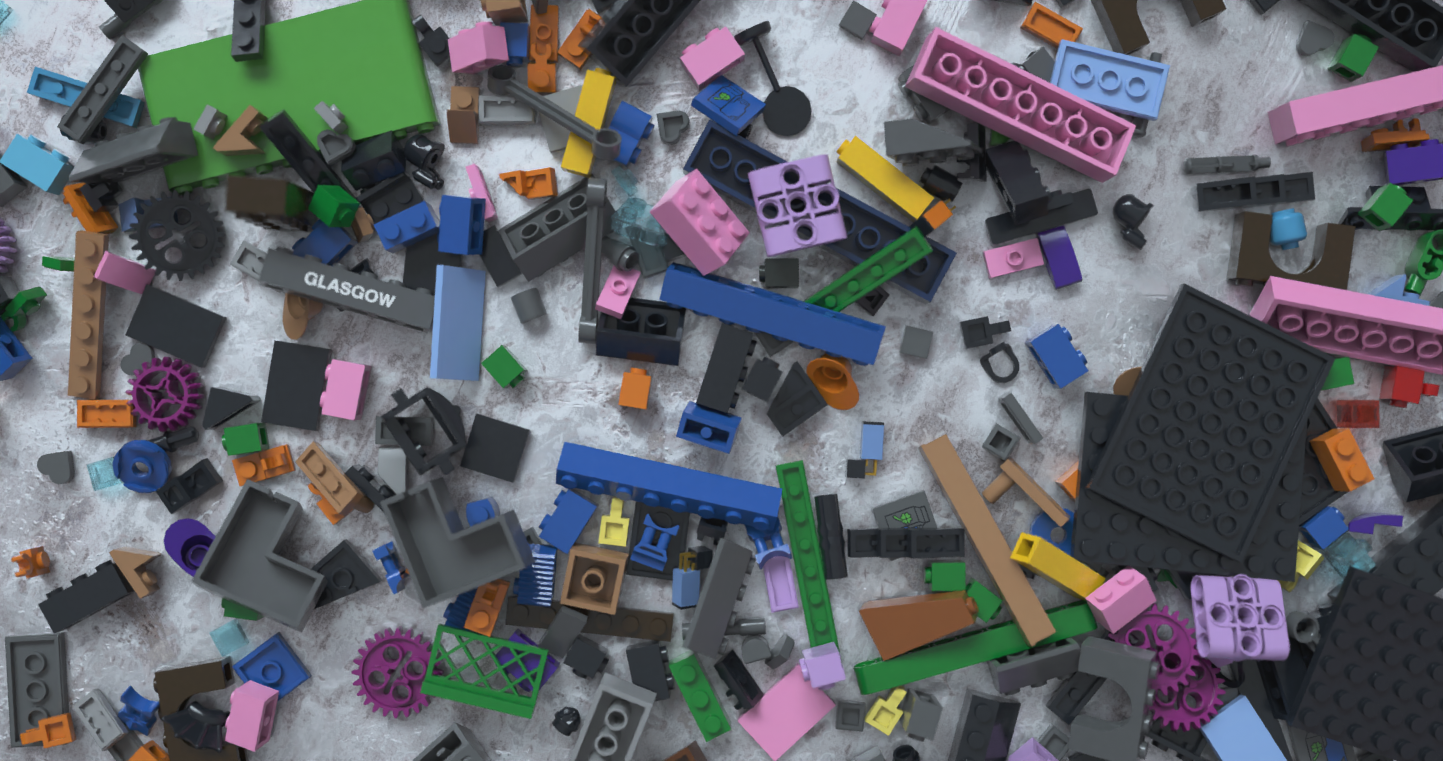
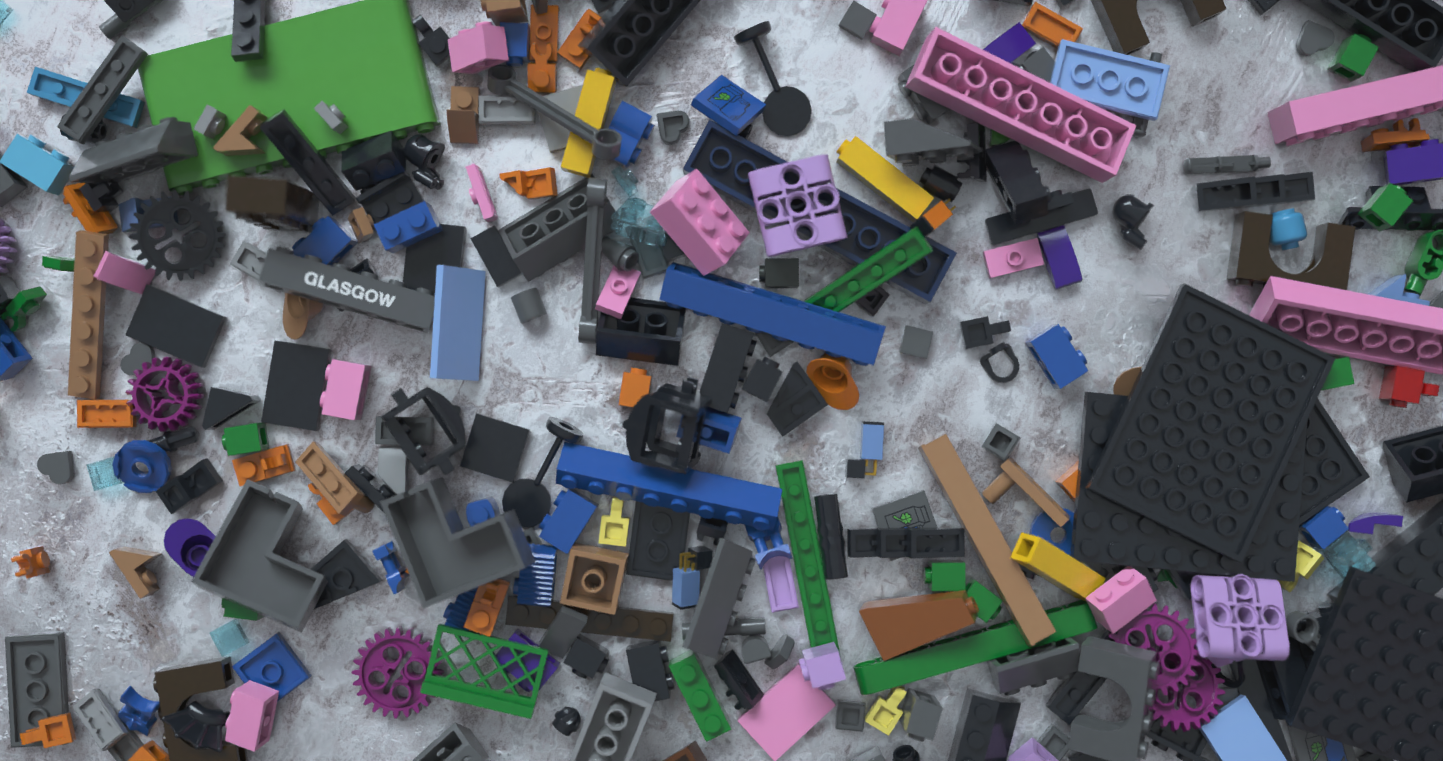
black brick [38,560,135,634] -> none
green brick [308,185,360,227] -> none
dark grey tile [317,130,355,166] -> none
blue brick [437,195,486,255] -> none
green brick [481,345,527,389] -> none
blue piece [630,514,679,571] -> none
bright pink brick [680,26,745,91] -> none
dark grey tile [998,393,1043,444] -> none
orange brick [1310,428,1375,492] -> none
clear red brick [1337,400,1380,428] -> none
none -> black piece [502,417,583,527]
none -> black animal [622,376,712,474]
none -> dark purple slope [983,22,1036,63]

